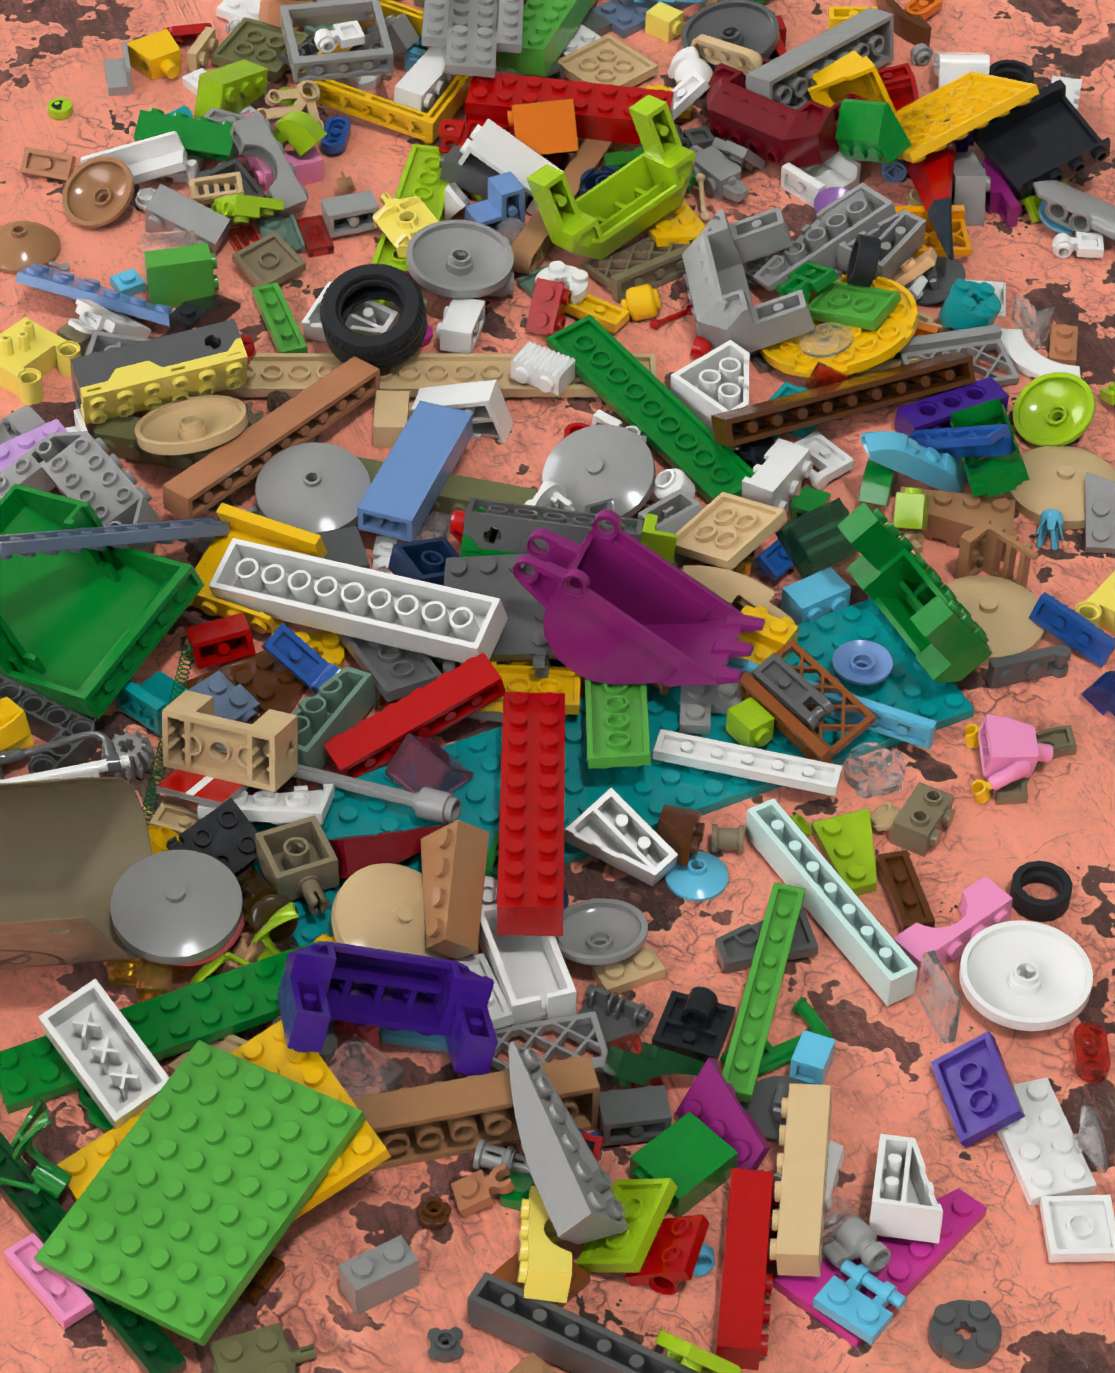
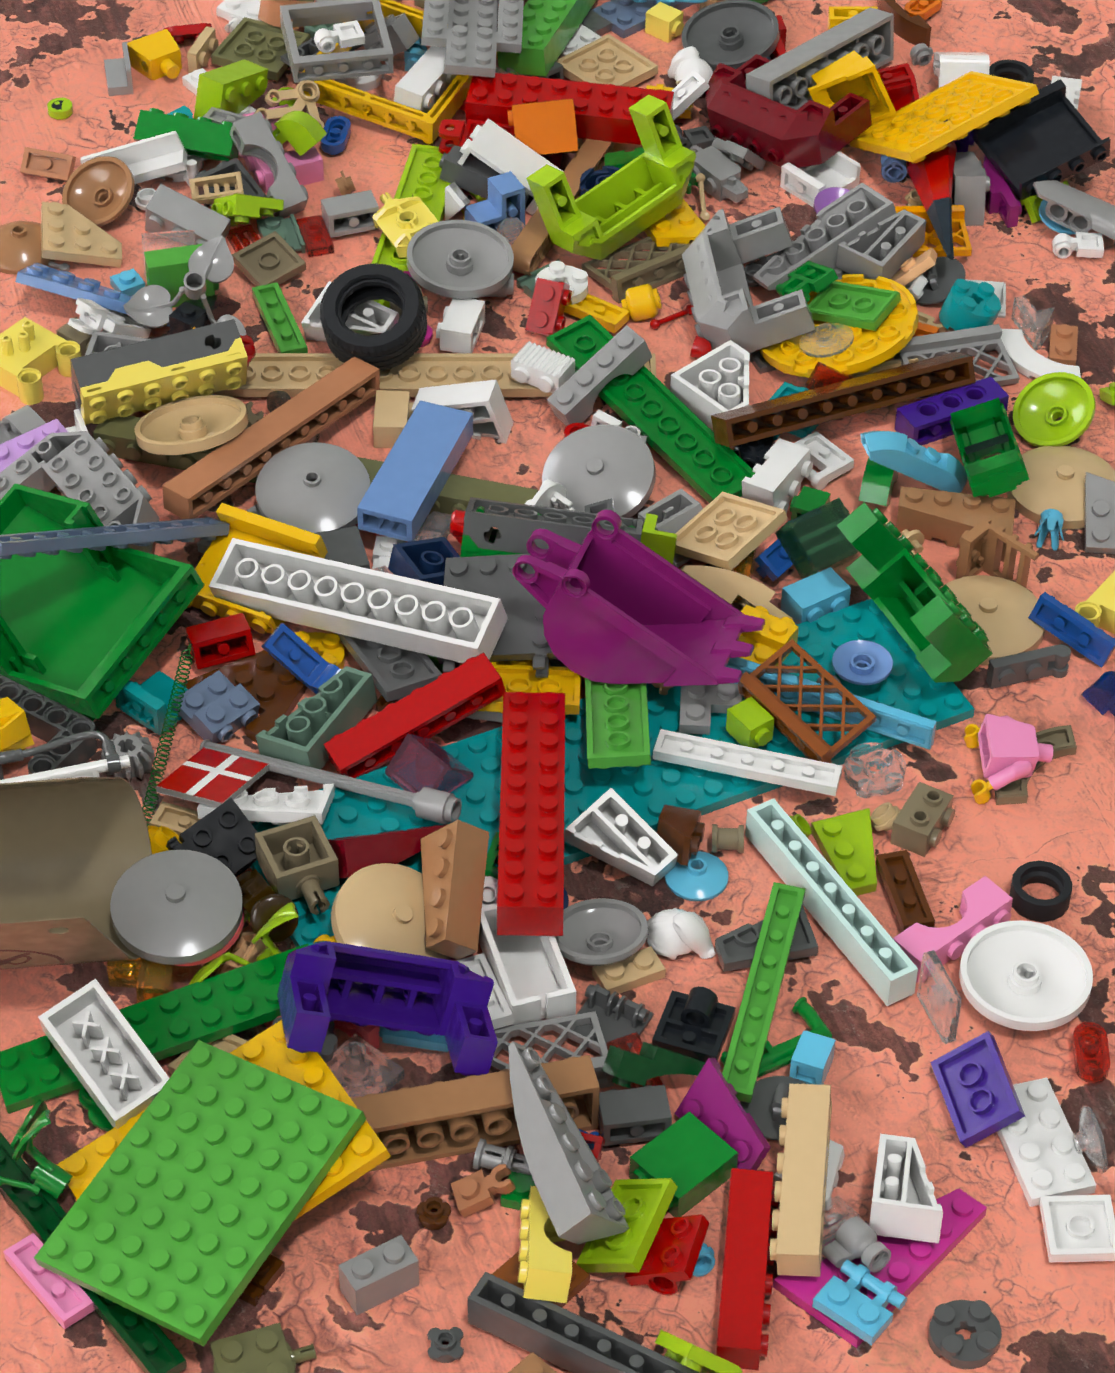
tan plate [162,690,298,792] -> none
white head [653,468,696,500] -> none
tan plate [691,34,763,75] -> none
dark grey plate [752,652,835,731] -> none
green slope [835,99,912,164] -> none
black tyre [847,234,881,287] -> none
lime brick [893,487,930,530] -> none
blue fence [907,424,1015,458] -> none
none -> tan plate [41,202,122,268]
none -> light grey plant [124,236,247,336]
none -> light grey arch [547,325,652,426]
none -> white hair [647,908,716,960]

